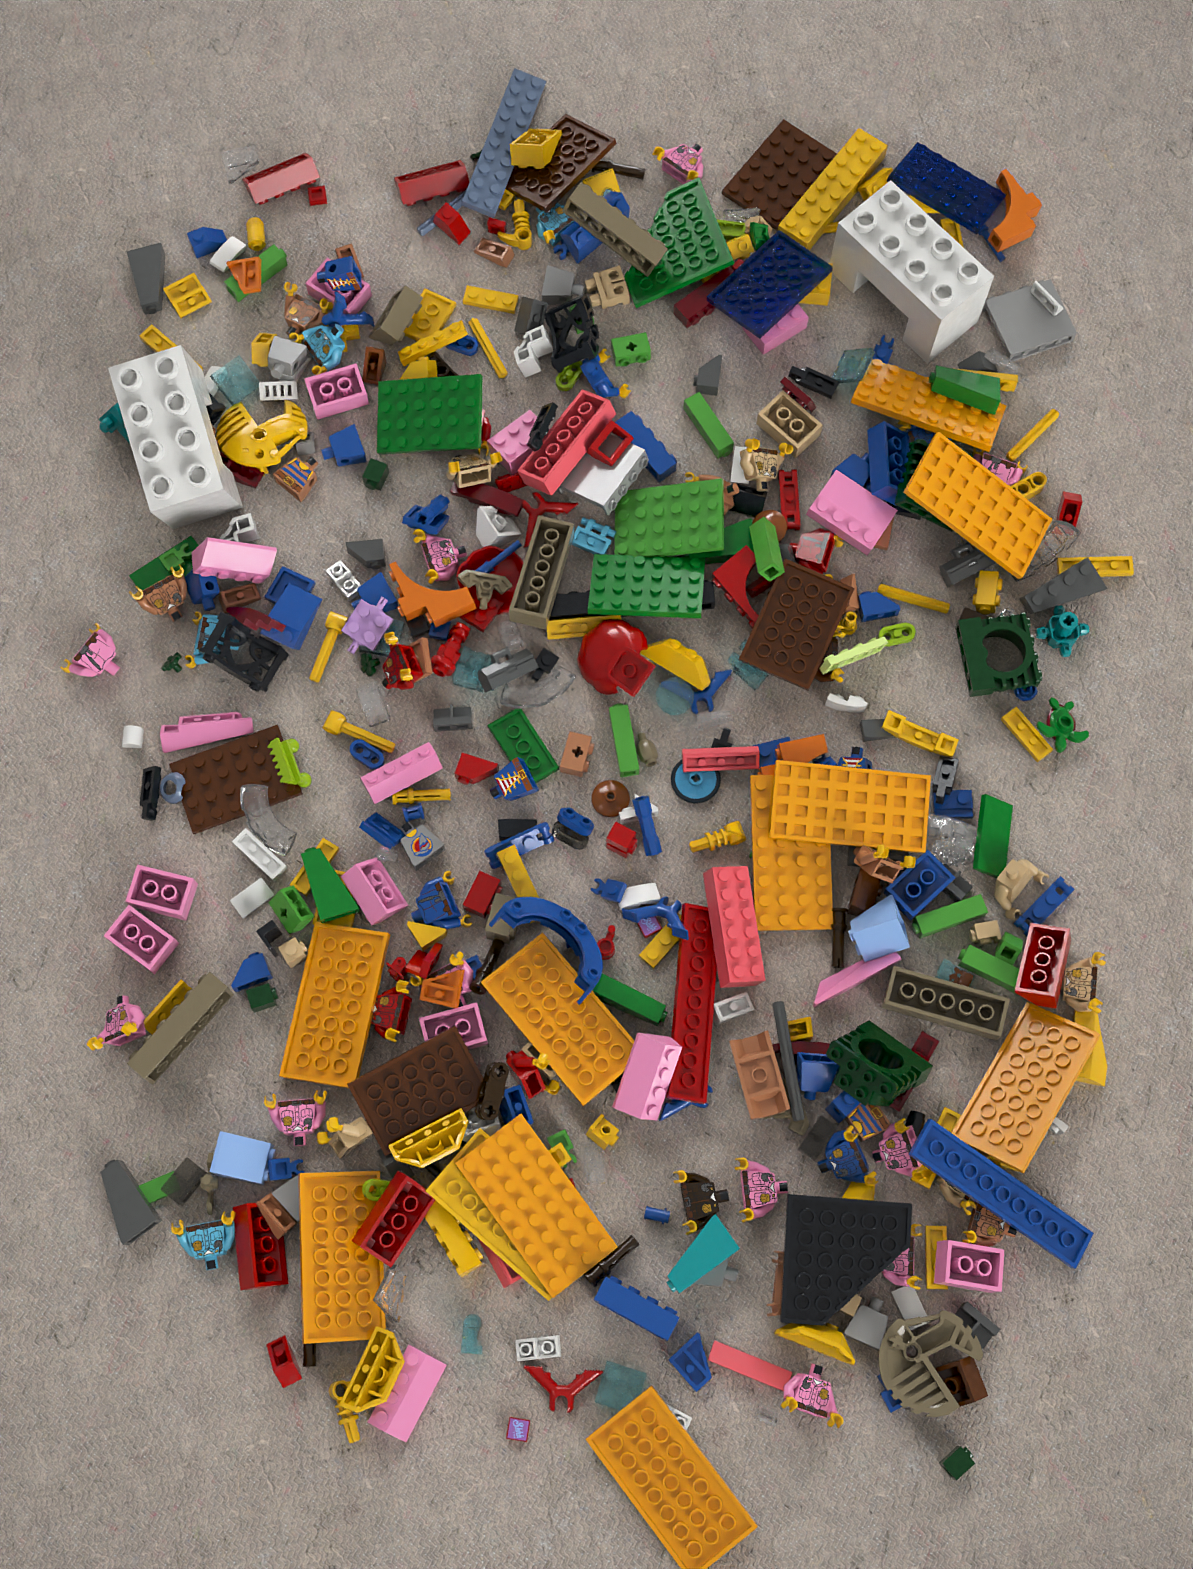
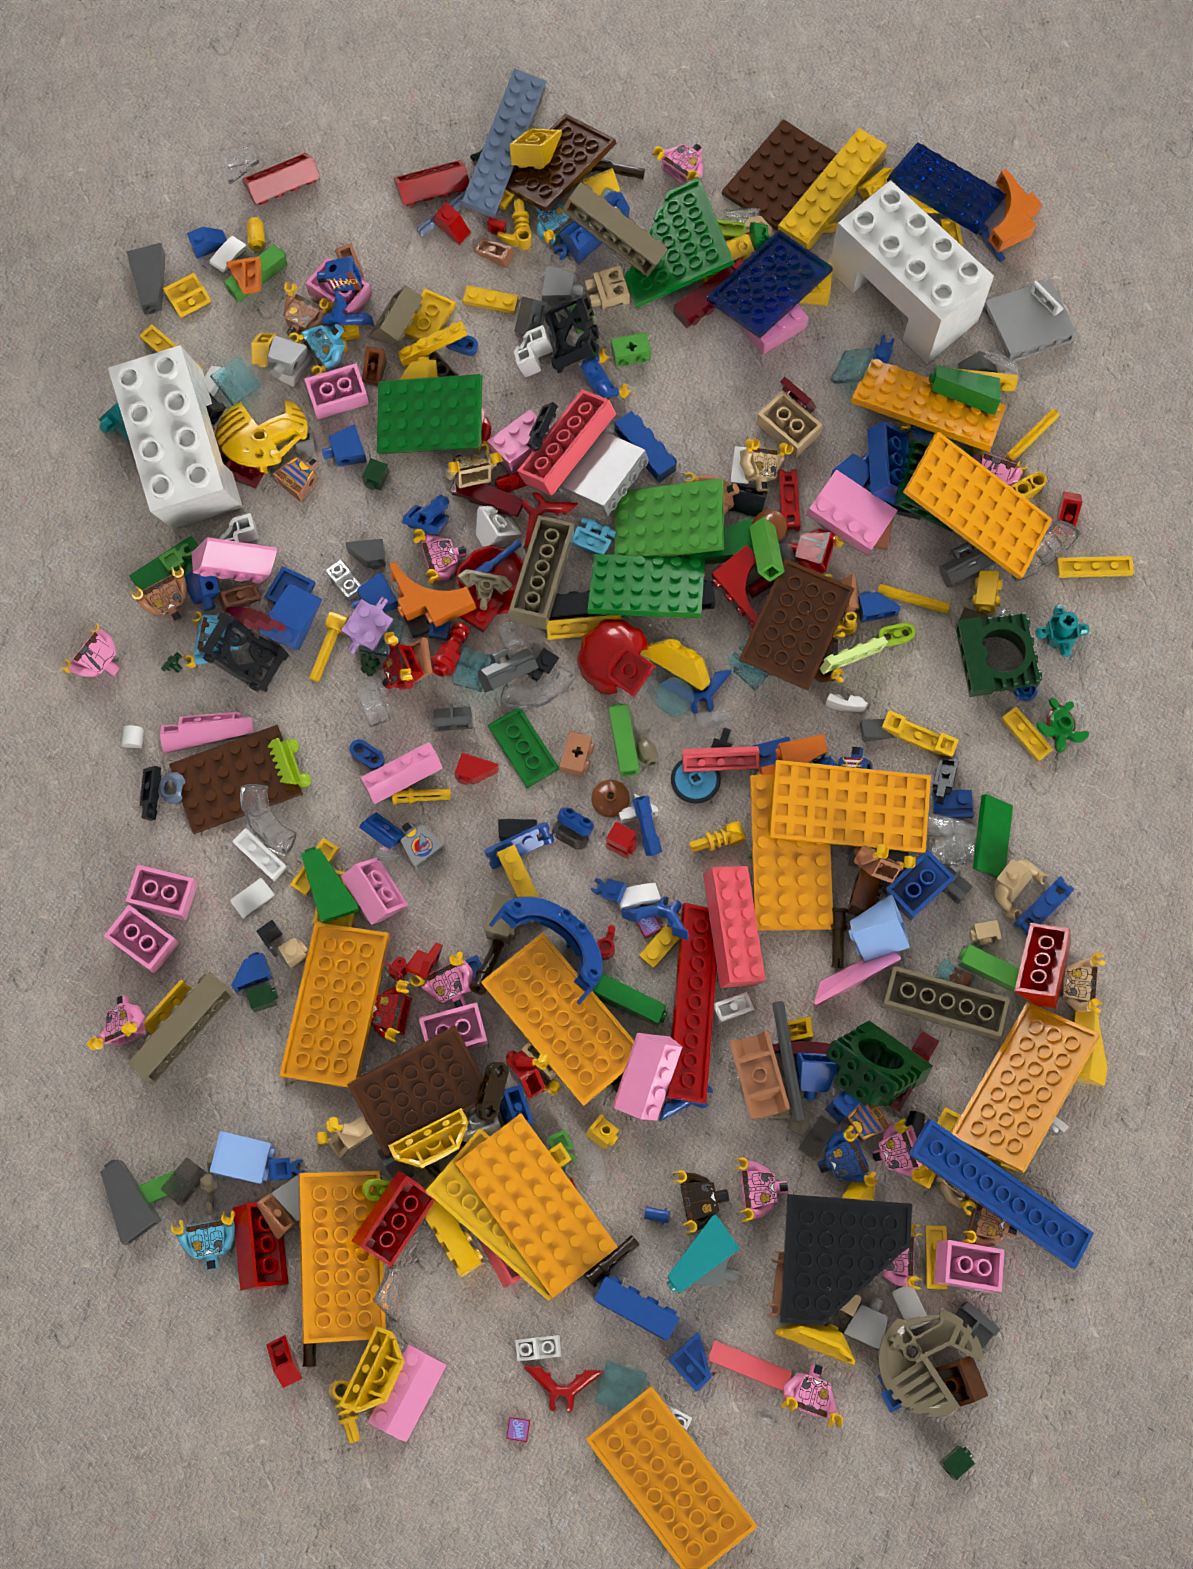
white slope [259,381,298,401] -> none
torso [264,1090,327,1146] -> none
bright green brick [269,885,315,934] -> none
red tile [308,185,327,206] -> none
yellow axle [322,710,396,753] -> none
blue bush [402,802,425,823] -> none
yellow slope [407,921,447,951] -> none
blue torso [411,871,473,929] -> none
orange wing [419,969,465,1008] -> none
clear light blue leg [461,1314,483,1355] -> none
red brick [463,870,503,919] -> none
yellow axle [468,318,508,379] -> none
torso [490,757,539,801] -> none
lime plate [556,360,583,391] -> none
red tile [586,420,634,467] -> none
bright green brick [683,392,734,459] -> none
dark grey slope [693,355,722,396] -> none
black hinge [788,366,840,399] -> none
bright green brick [911,894,988,939] -> none
bright green brick [995,931,1023,965] -> none
dark grey wedge [1020,557,1108,615] -> none

